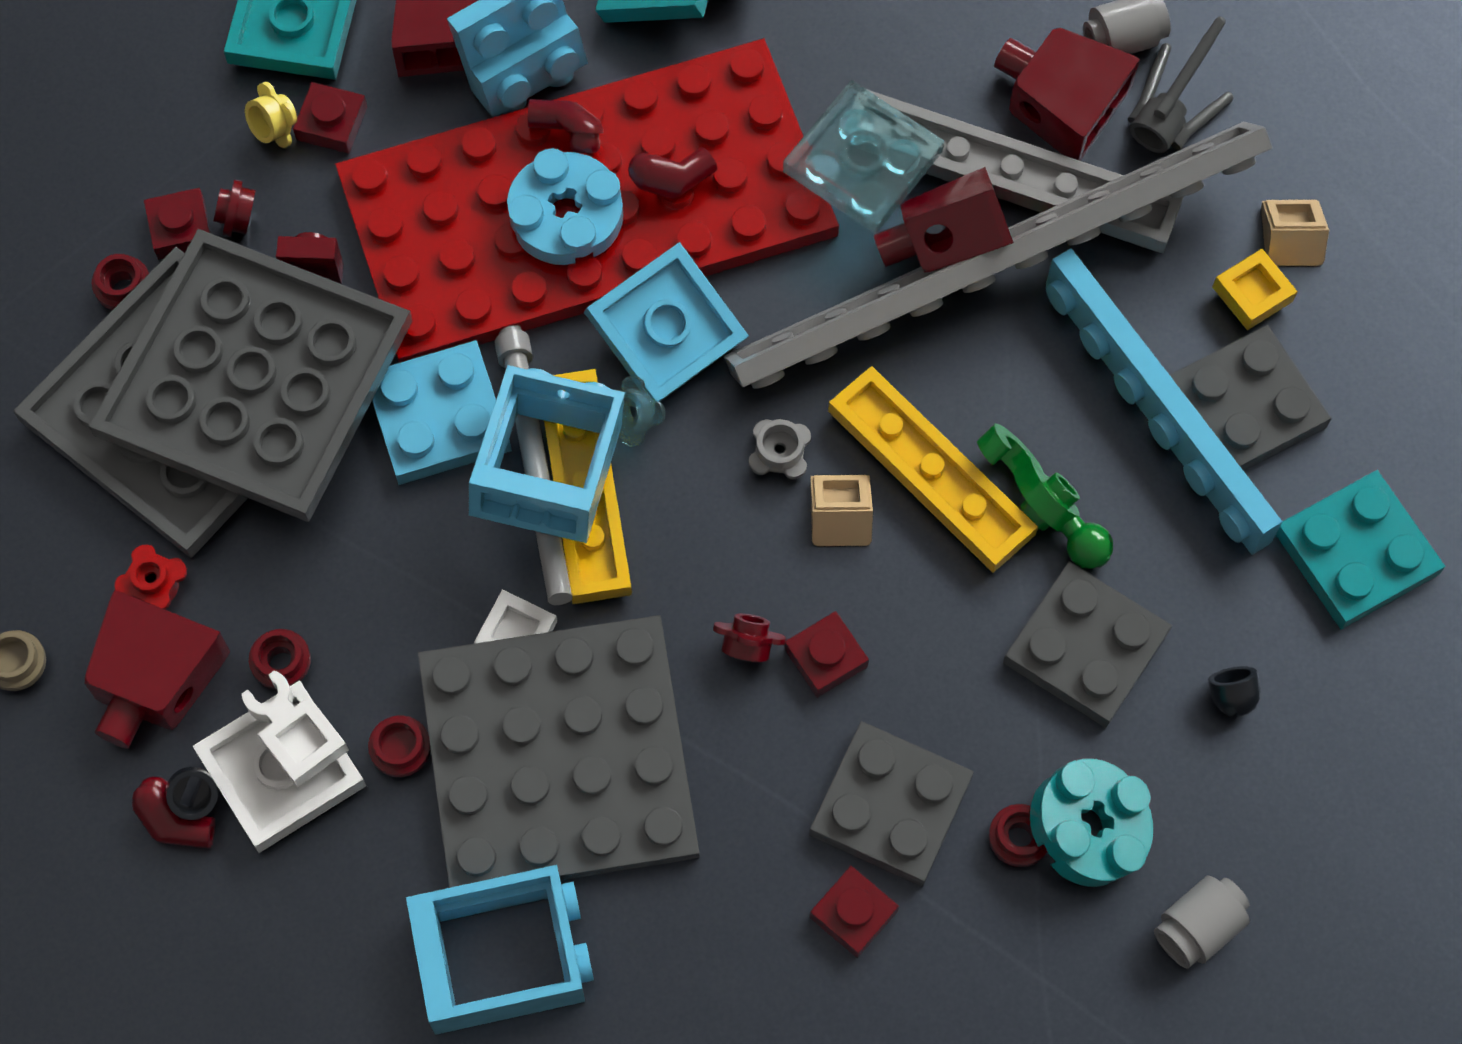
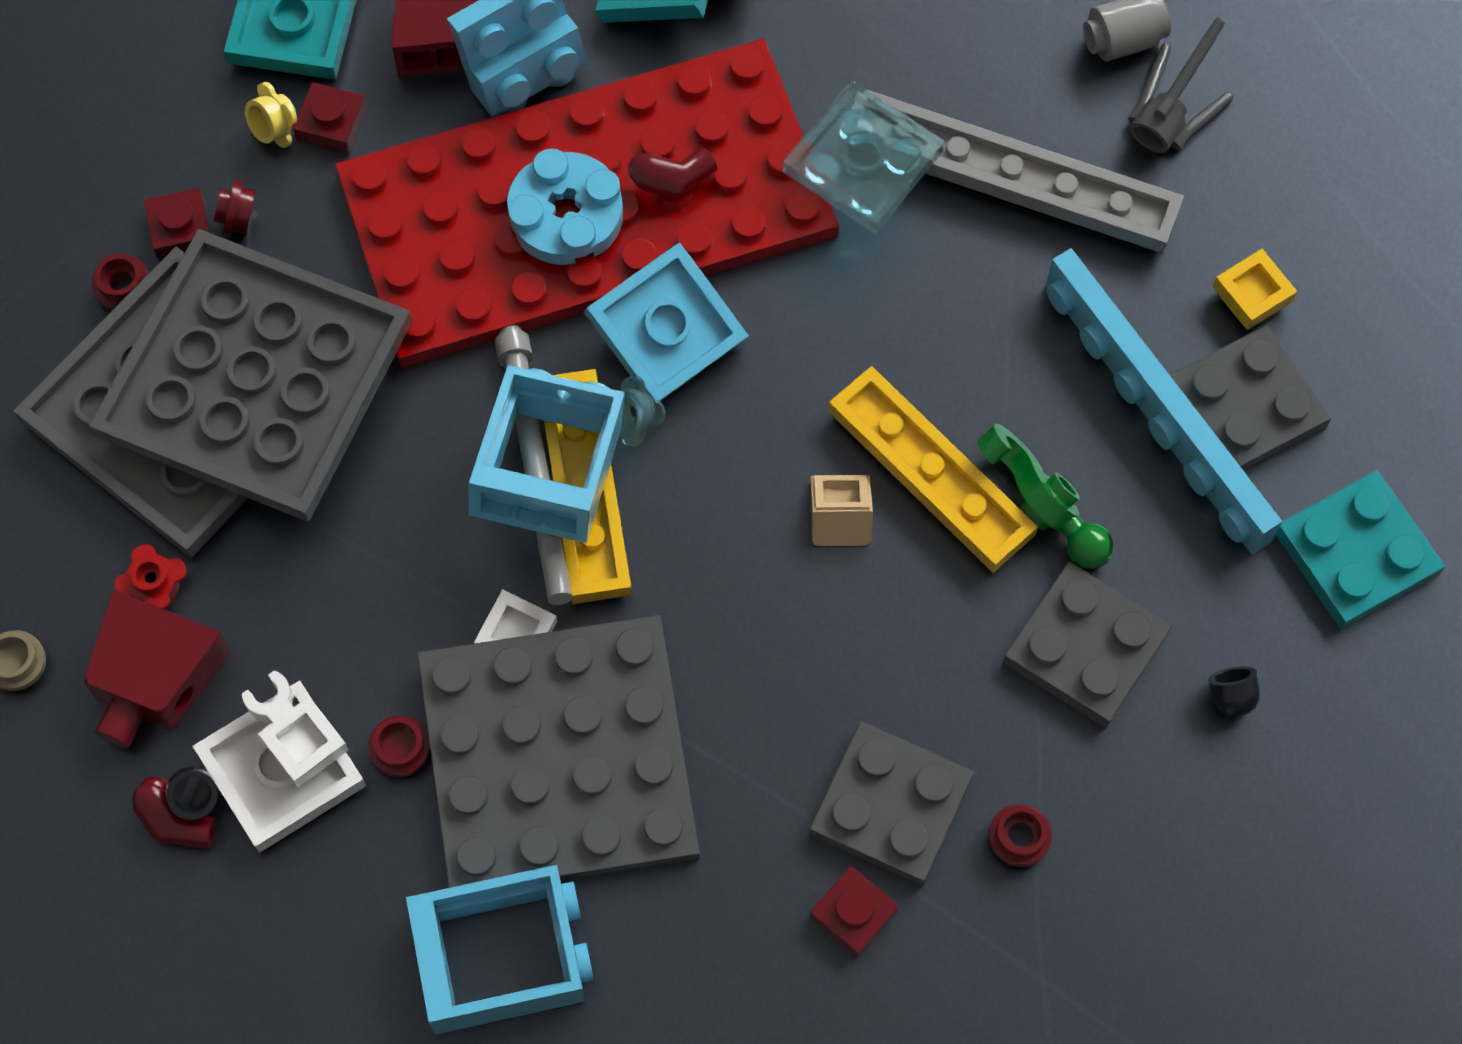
dark red plate [249,629,311,690] -> none
dark red plate [276,232,344,284] -> none
medium azure plate [372,340,512,485] -> none
dark red arm [528,99,604,153] -> none
dark red plate [713,613,786,662] -> none
light grey plate [724,122,1272,388] -> none
light grey plate [749,419,811,479] -> none
dark red plate [784,611,869,698] -> none
dark red torso [873,167,1014,273] -> none
dark red torso [994,28,1140,161] -> none
teal plate [1030,758,1153,887] -> none
light grey brick [1154,875,1250,969] -> none
tan slope [1261,200,1329,266] -> none

